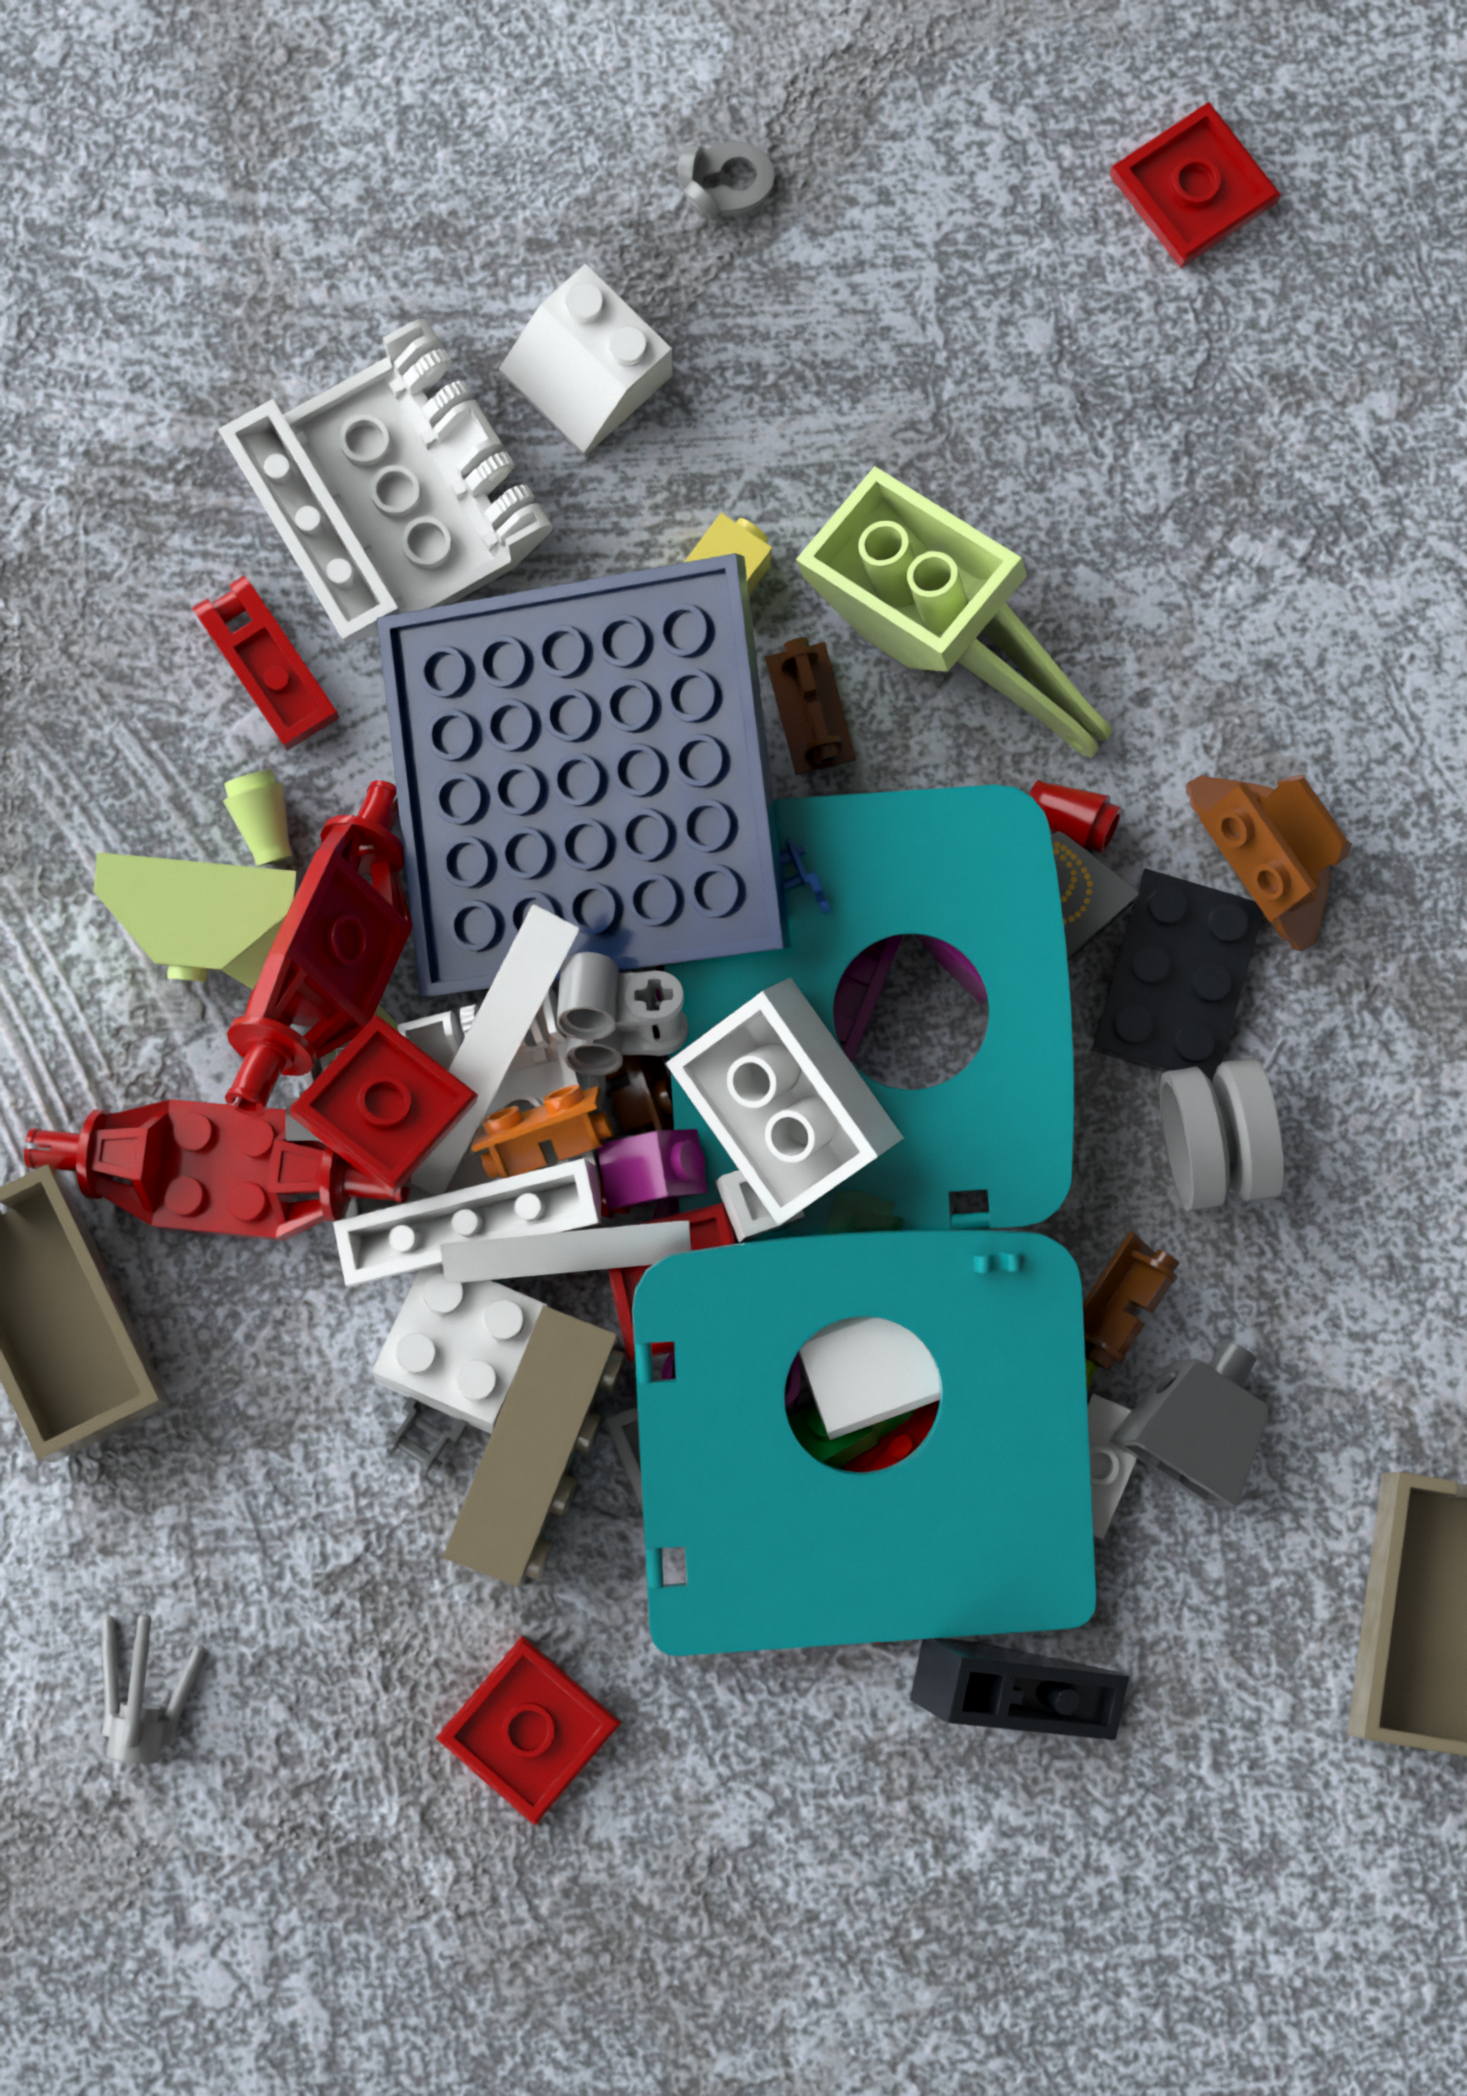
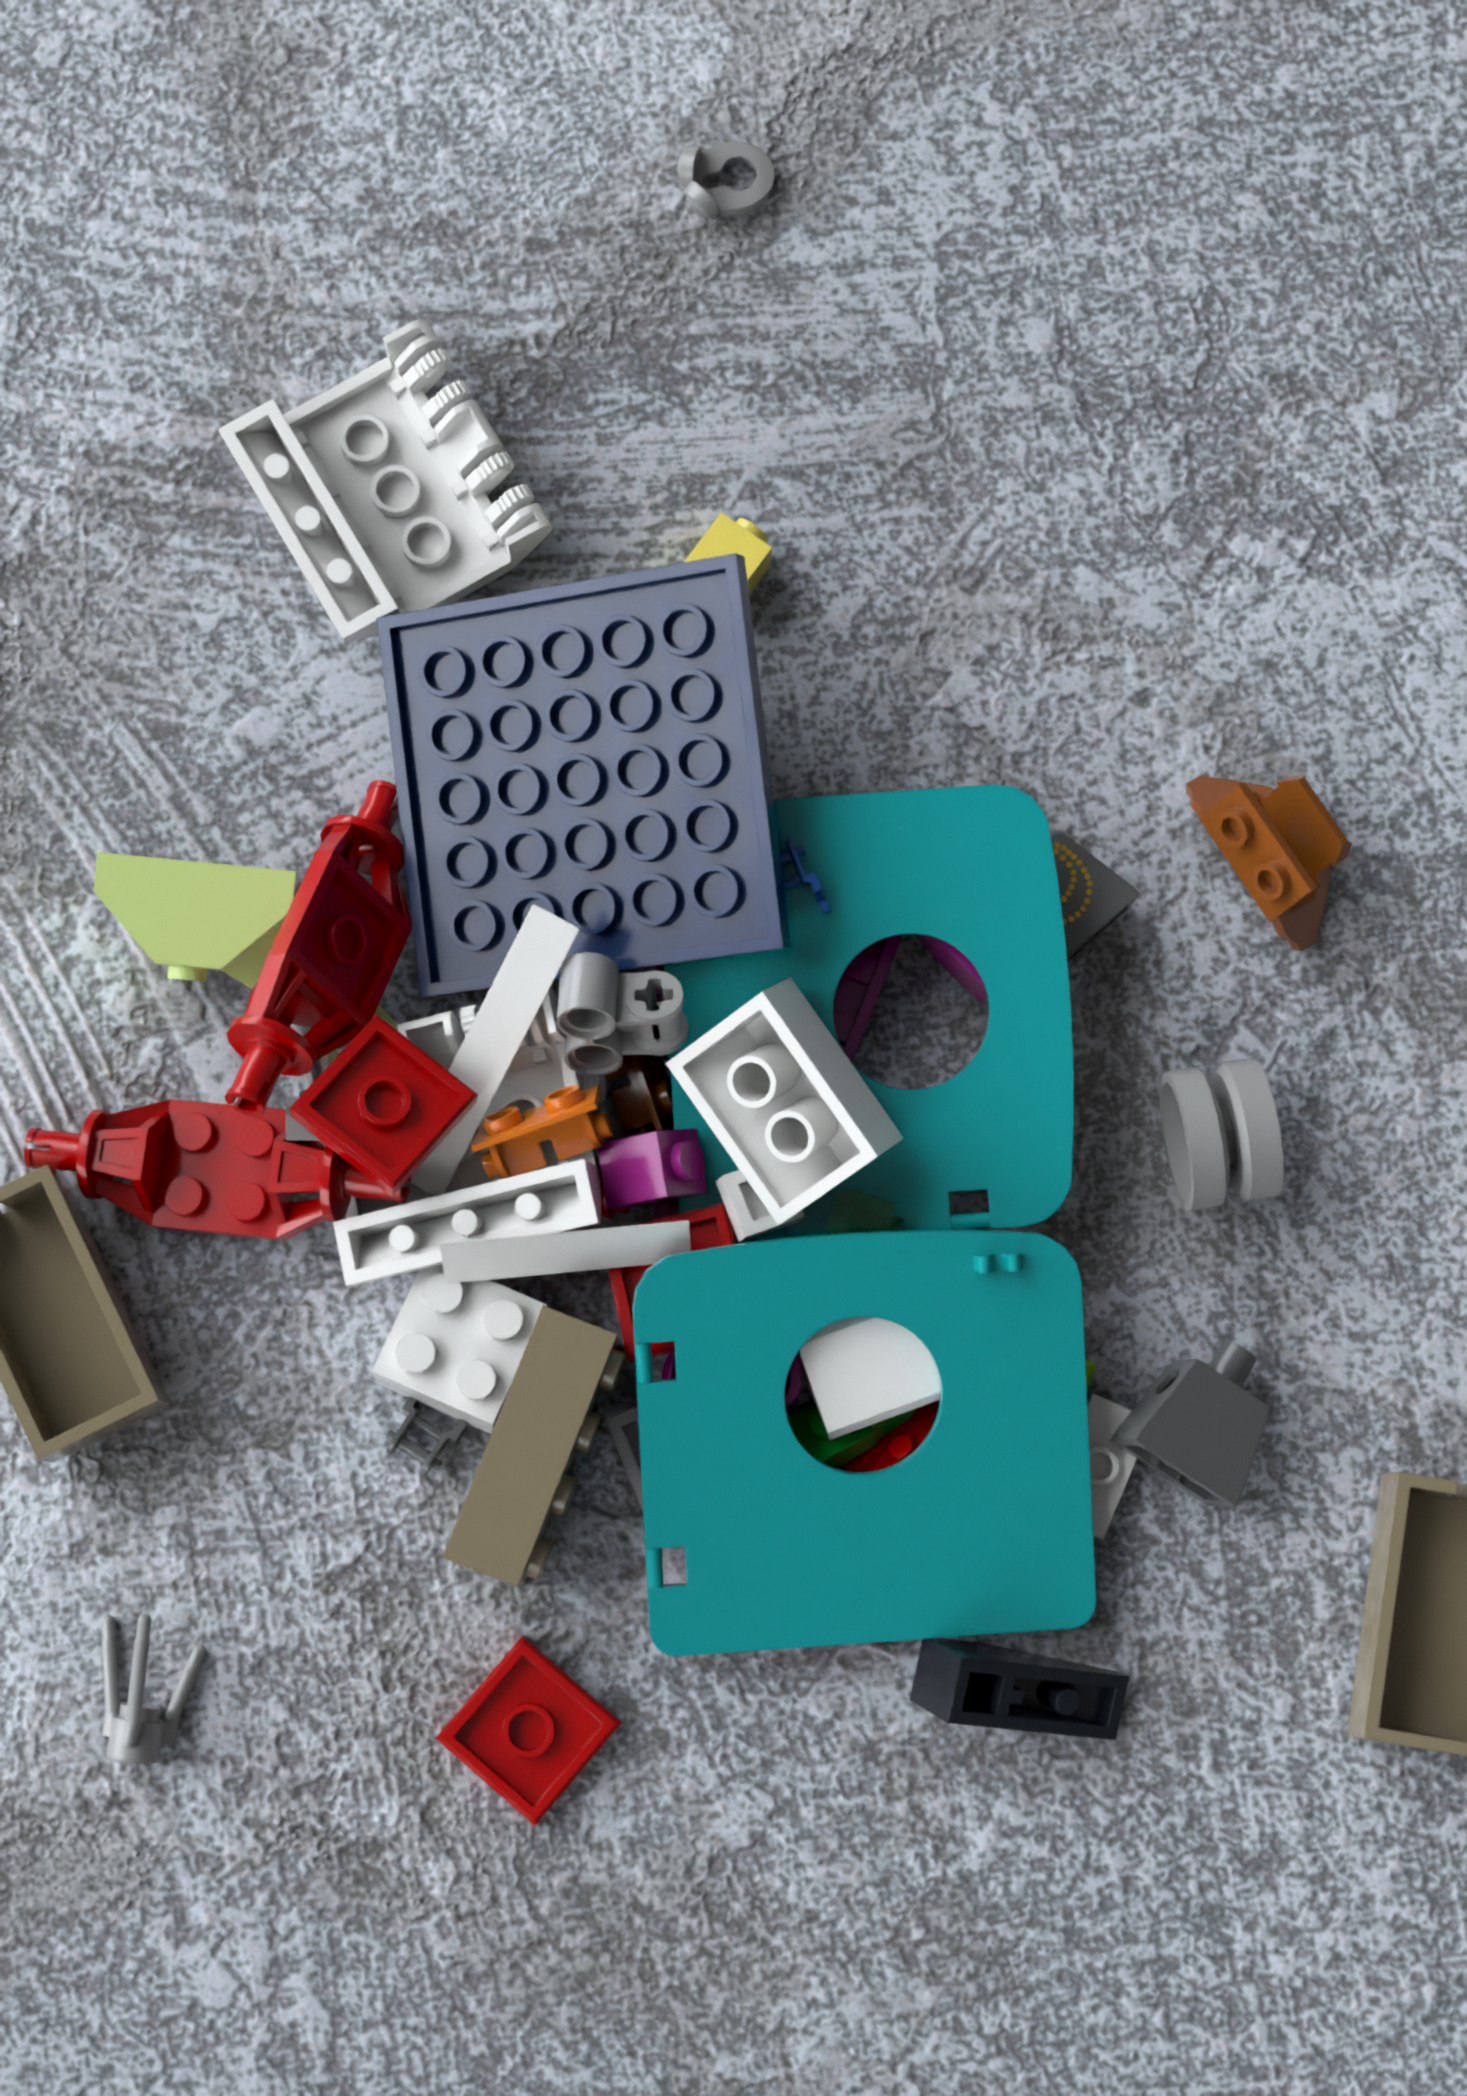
red plate [192,575,339,751] -> none
yellowish green cone [223,769,293,867] -> none
white slope [499,263,672,457] -> none
reddish brown hinge [765,637,856,775] -> none
yellowish green slope [796,466,1113,758] -> none
red cone [1029,780,1122,854] -> none
reddish brown hinge [1083,1231,1180,1371] -> none
black plate [1090,868,1263,1084] -> none
red tile [1109,102,1281,269] -> none

